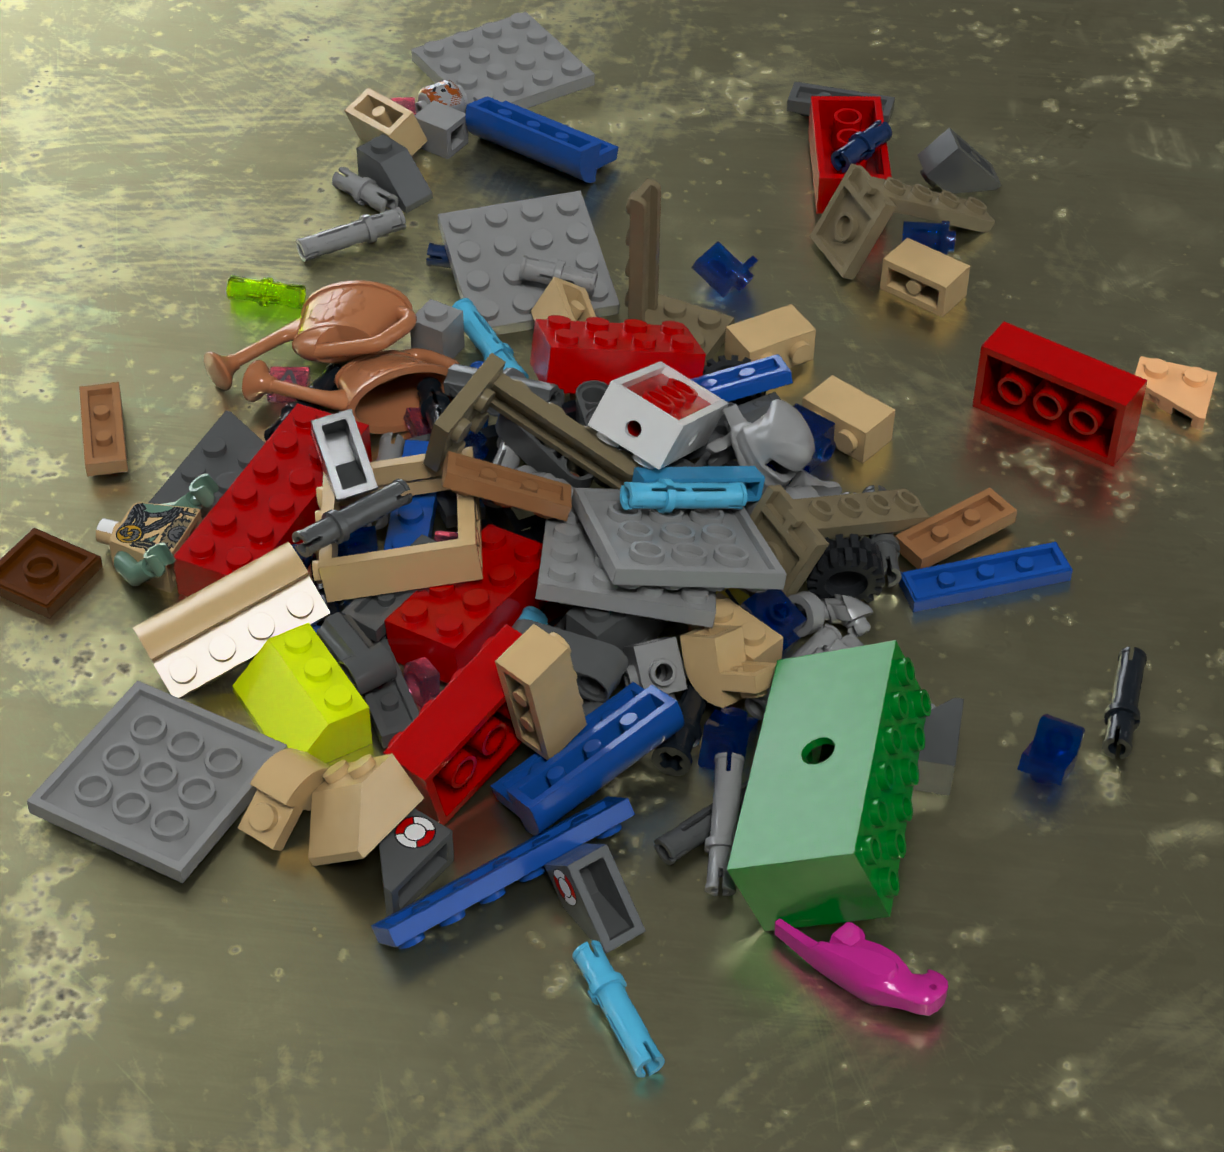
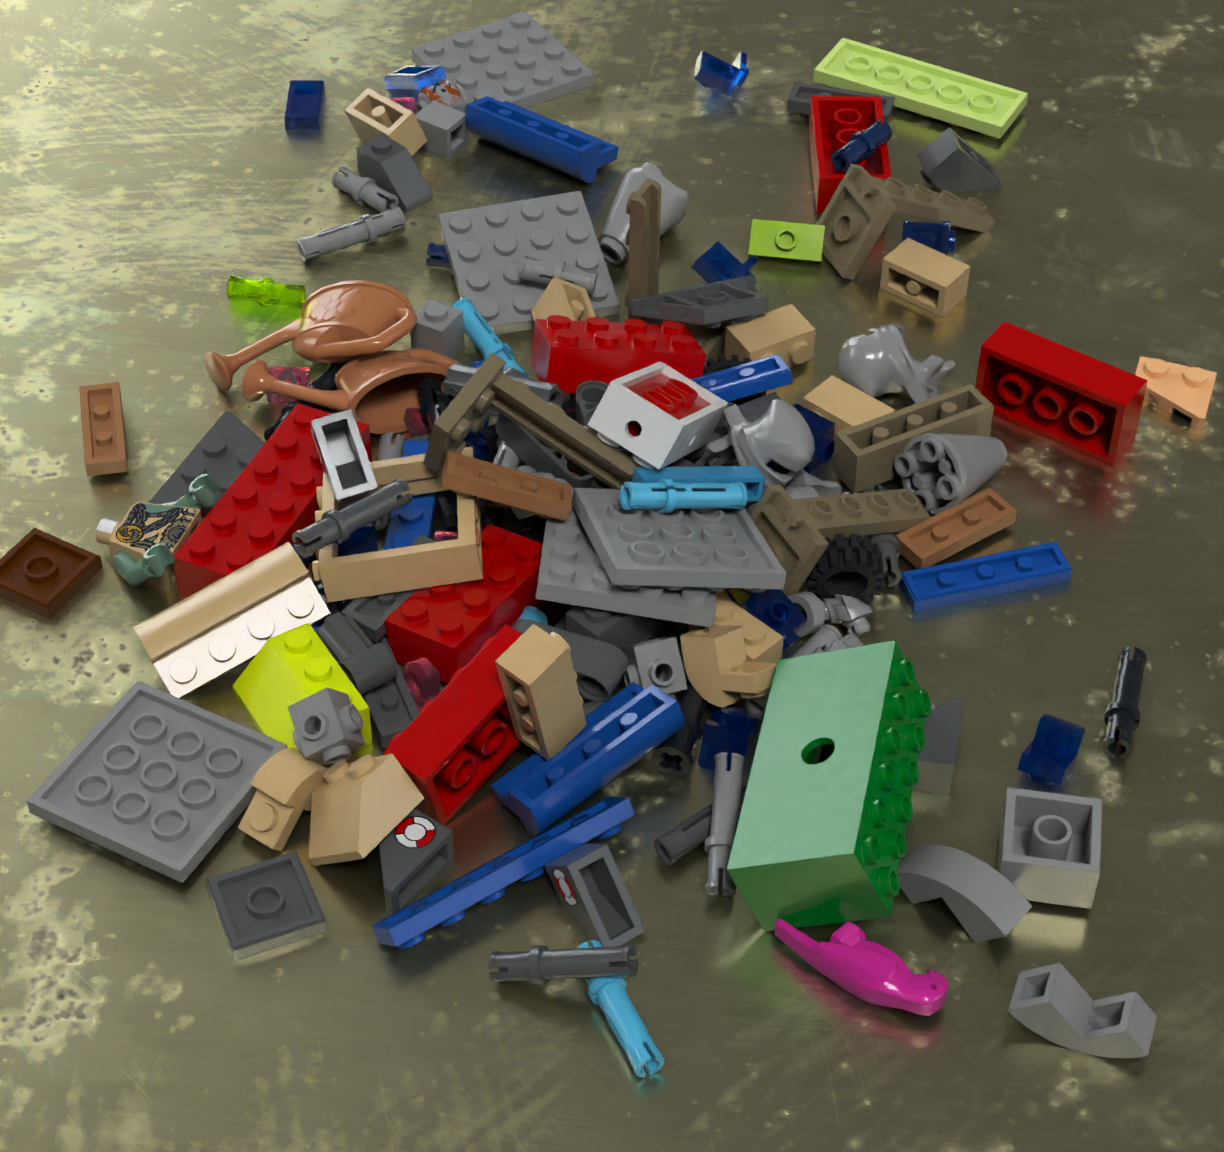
none -> dark grey tile [205,851,327,961]
none -> clear blue tile [284,80,325,130]
none -> light grey brick [288,688,365,765]
none -> clear blue tile [383,65,447,89]
none -> dark grey pin [488,944,639,985]
none -> light grey cone [598,163,689,265]
none -> dark grey wing [631,275,768,328]
none -> clear blue bracket [694,50,749,96]
none -> lime plate [748,218,825,264]
none -> yellowish green plate [813,38,1028,139]
none -> dark tan brick [832,384,994,493]
none -> light grey piece [838,323,956,404]
none -> light grey cone [894,433,1007,515]
none -> light grey brick [898,844,1032,943]
none -> light grey brick [997,787,1102,909]
none -> light grey brick [1008,963,1157,1058]

